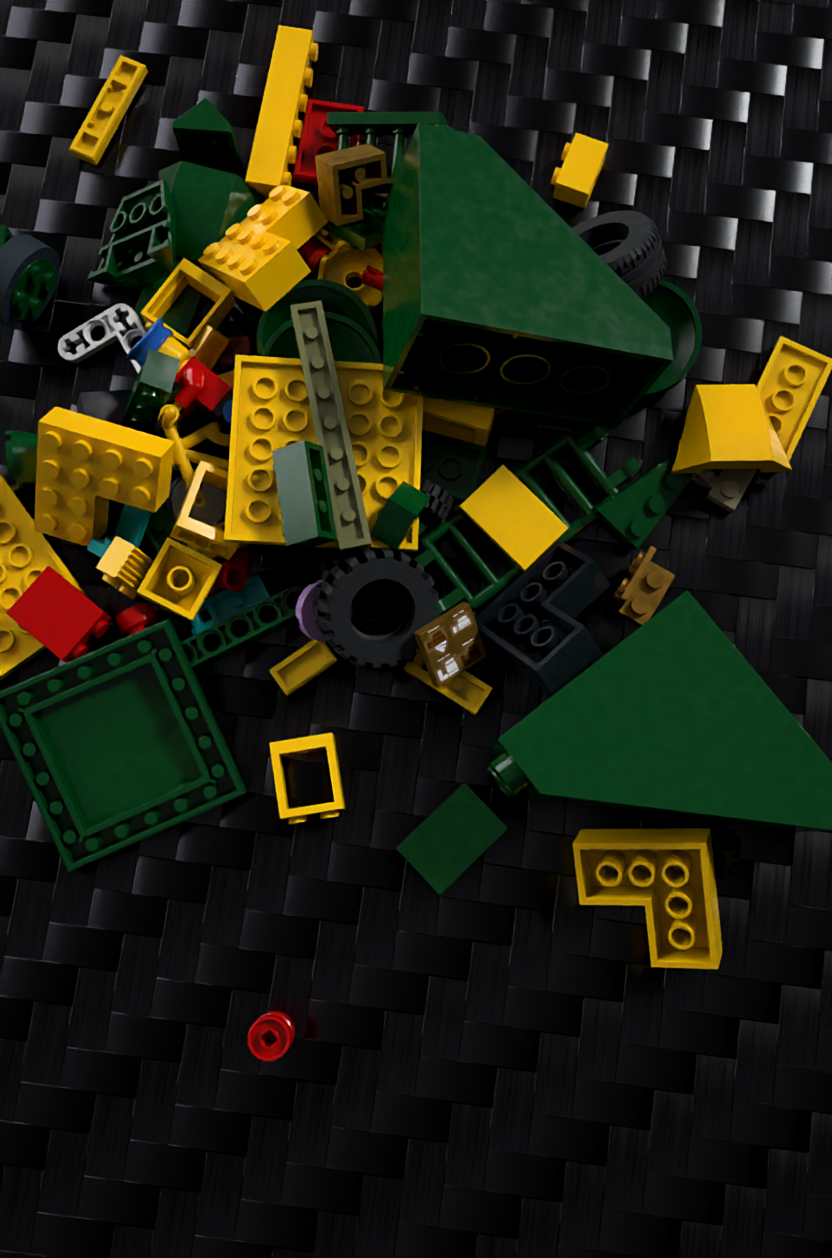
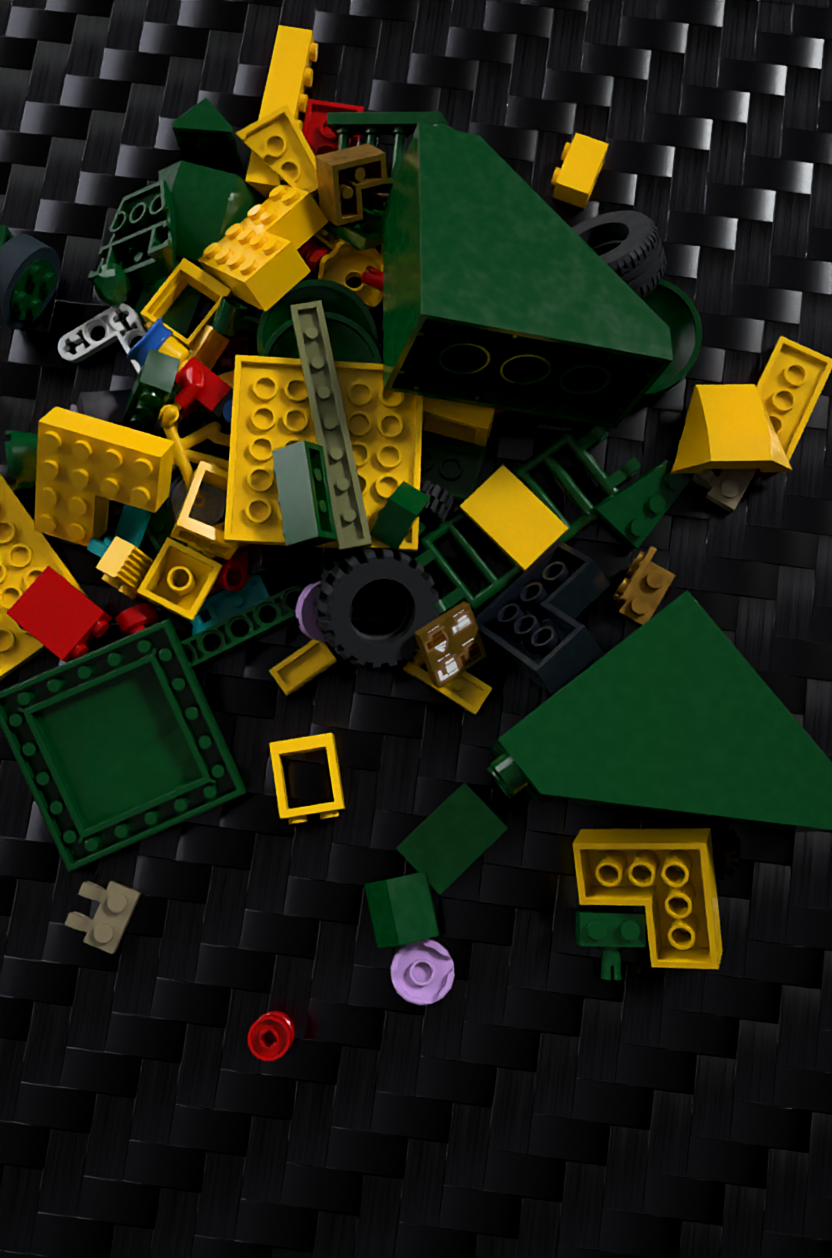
yellow plate [68,55,148,166] -> none
none -> dark tan plate [64,881,141,954]
none -> dark green rock [94,263,131,308]
none -> dark green piece [211,296,263,339]
none -> yellow wing [236,104,318,196]
none -> dark green slope [364,871,440,948]
none -> lavender tile [391,939,455,1005]
none -> dark green brick [576,911,646,980]

